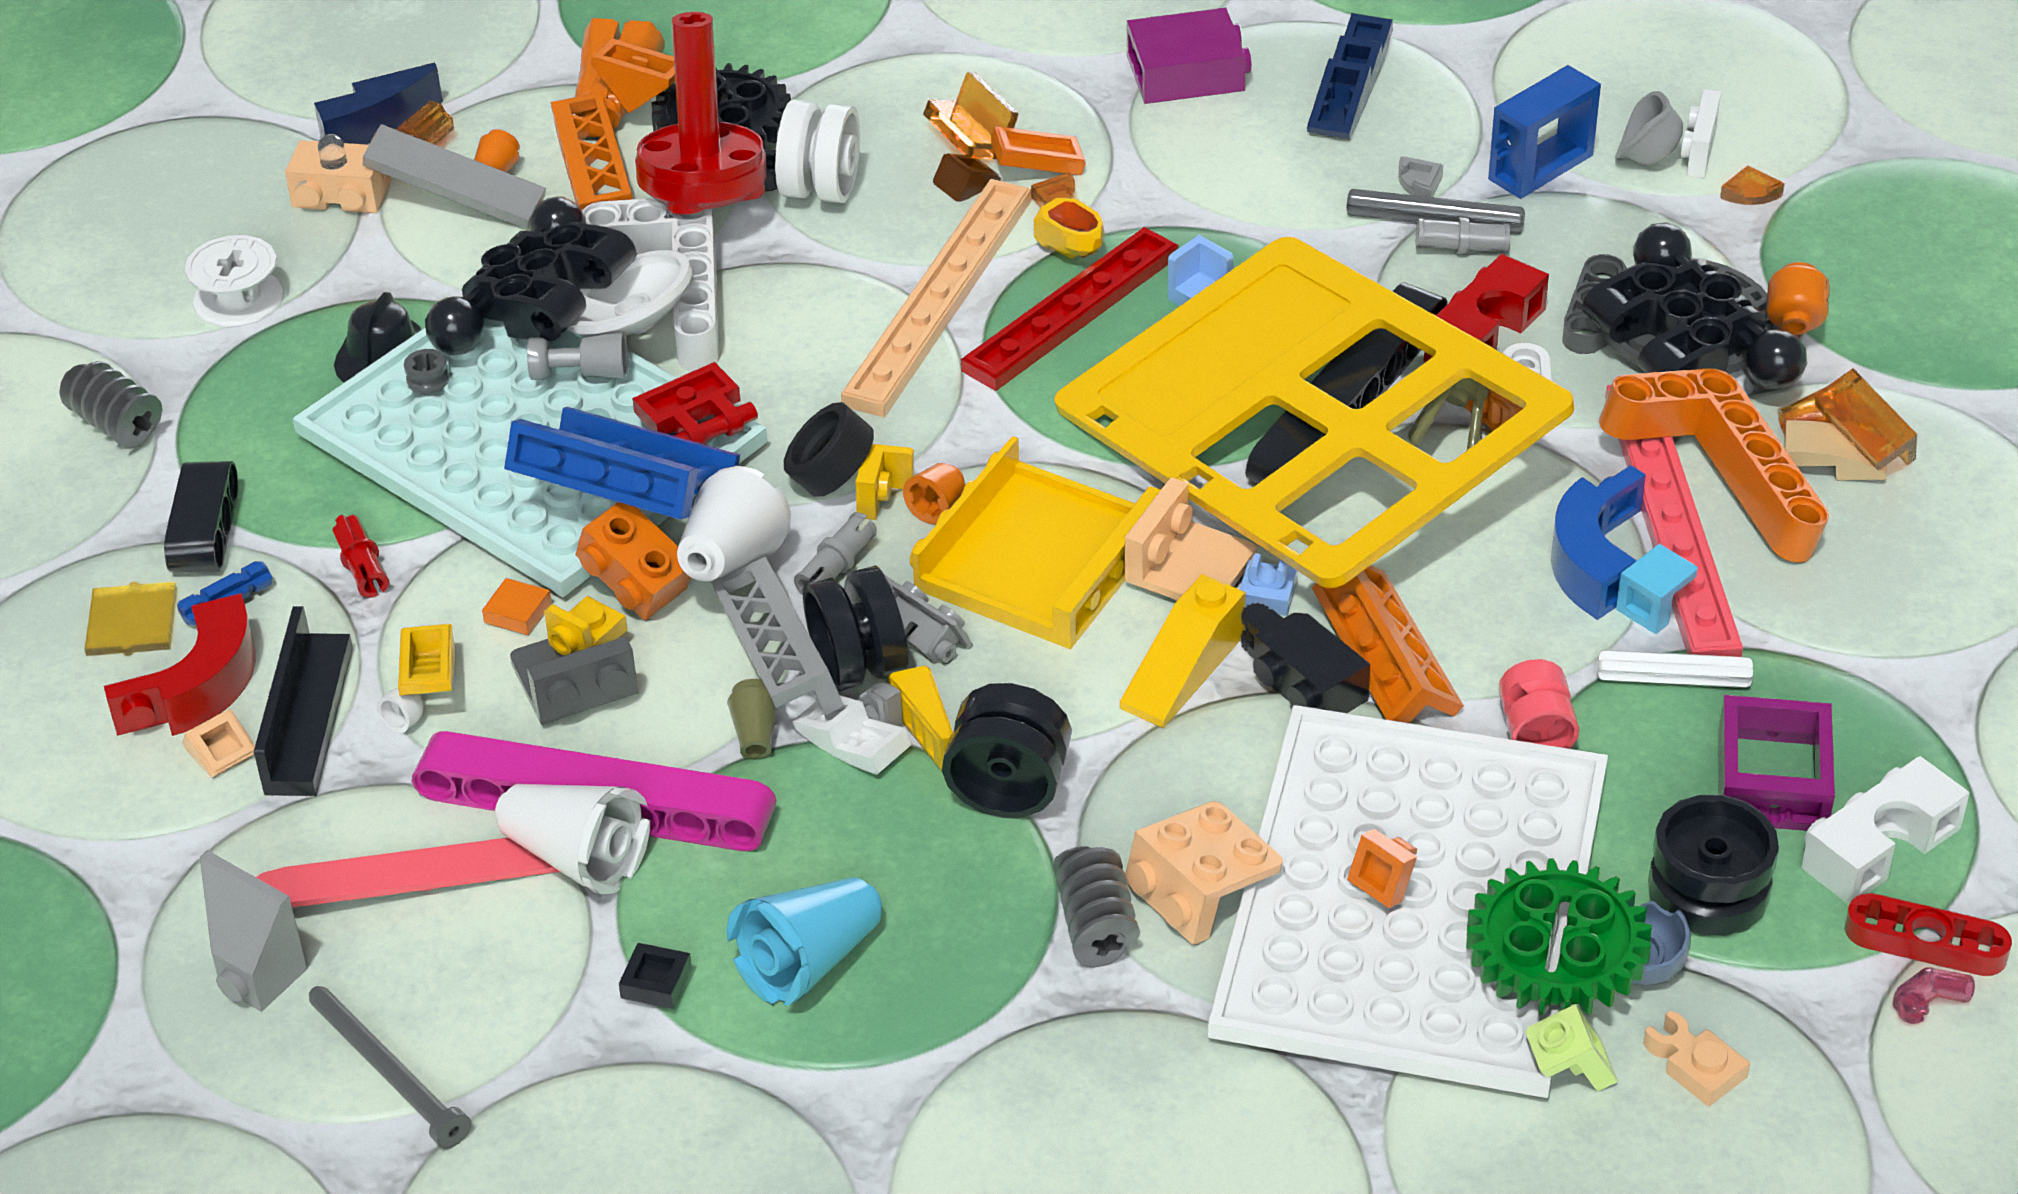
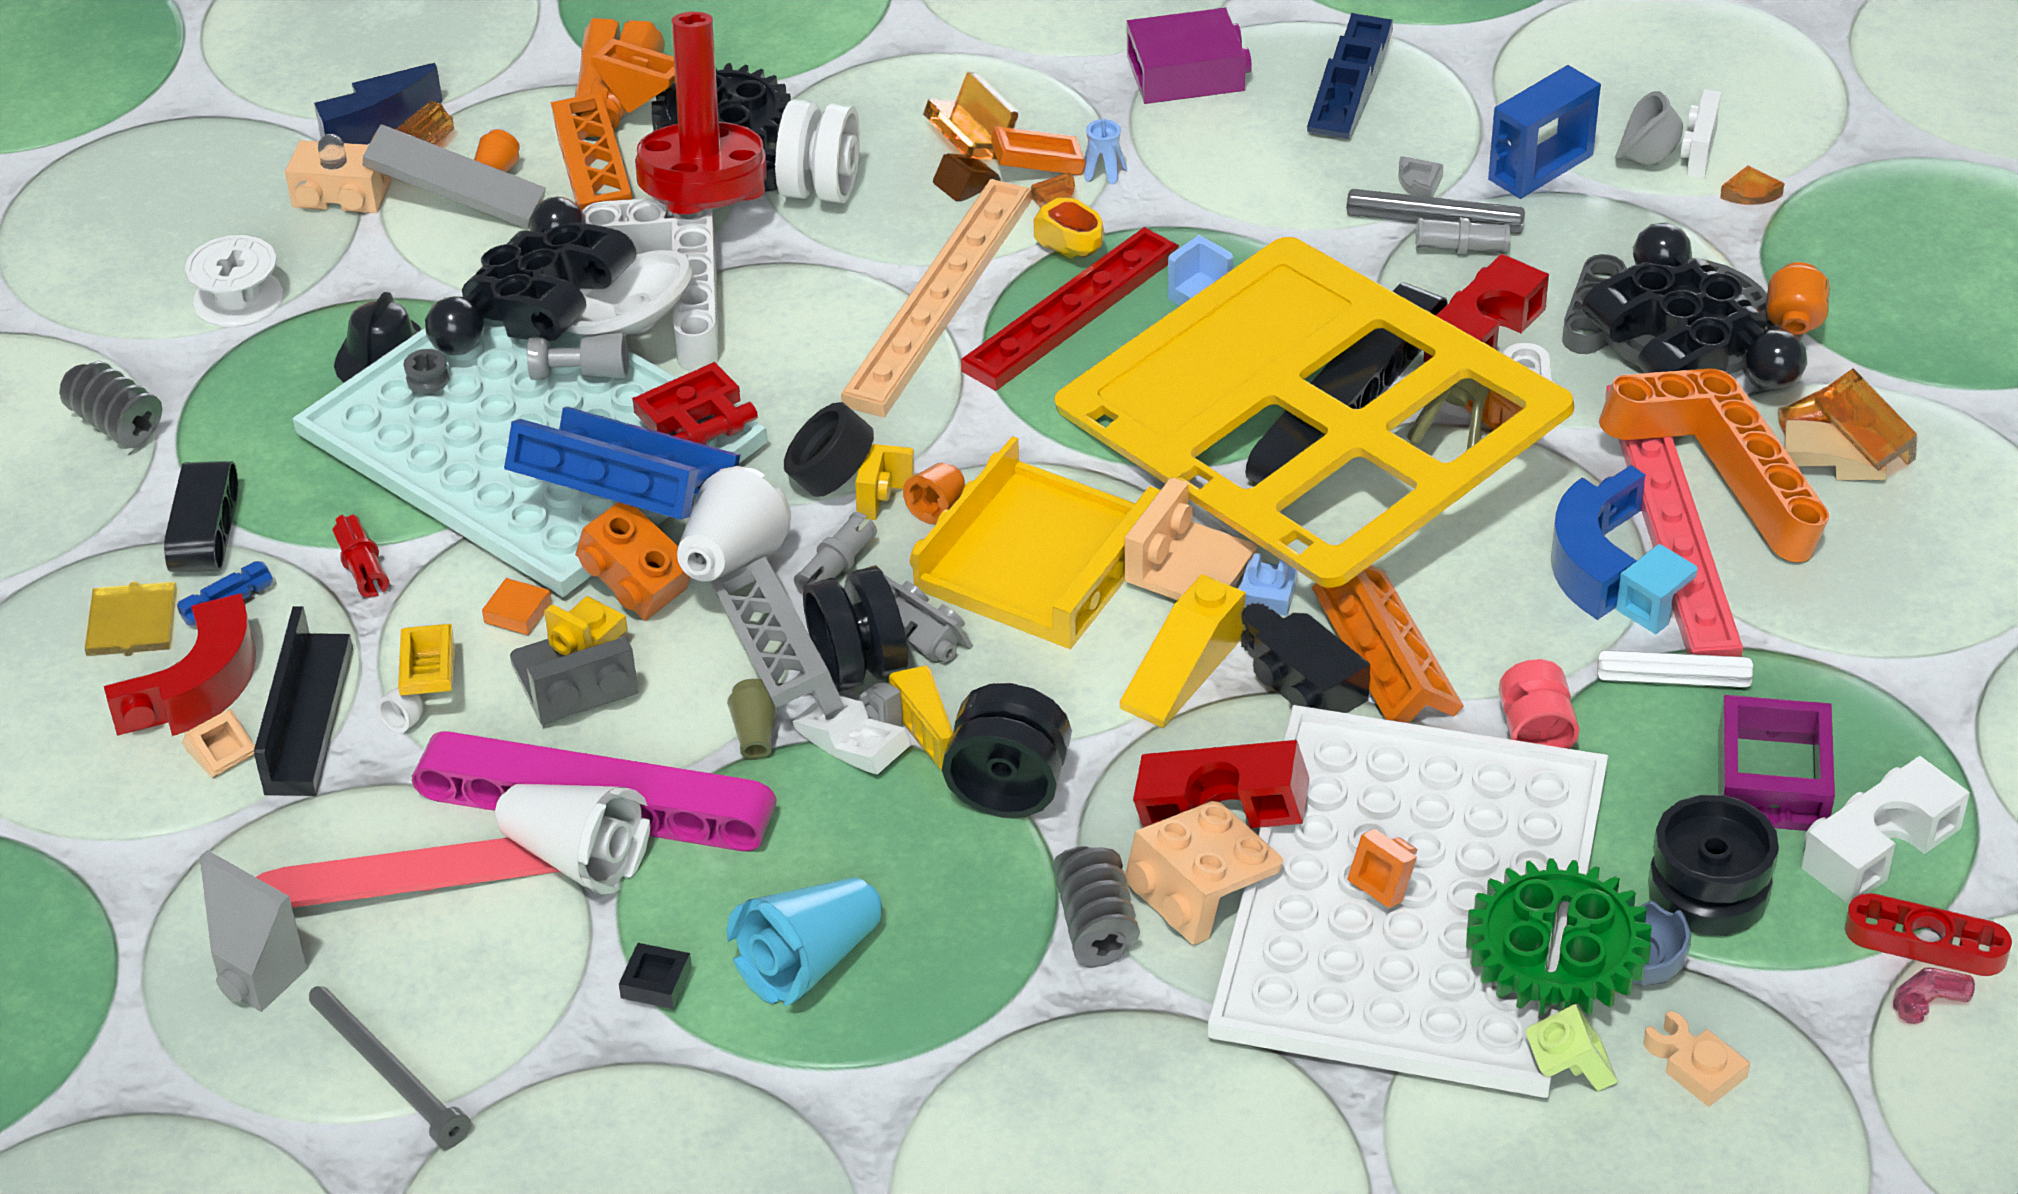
none -> light blue piece [1084,118,1128,184]
none -> red arch [1133,740,1310,828]

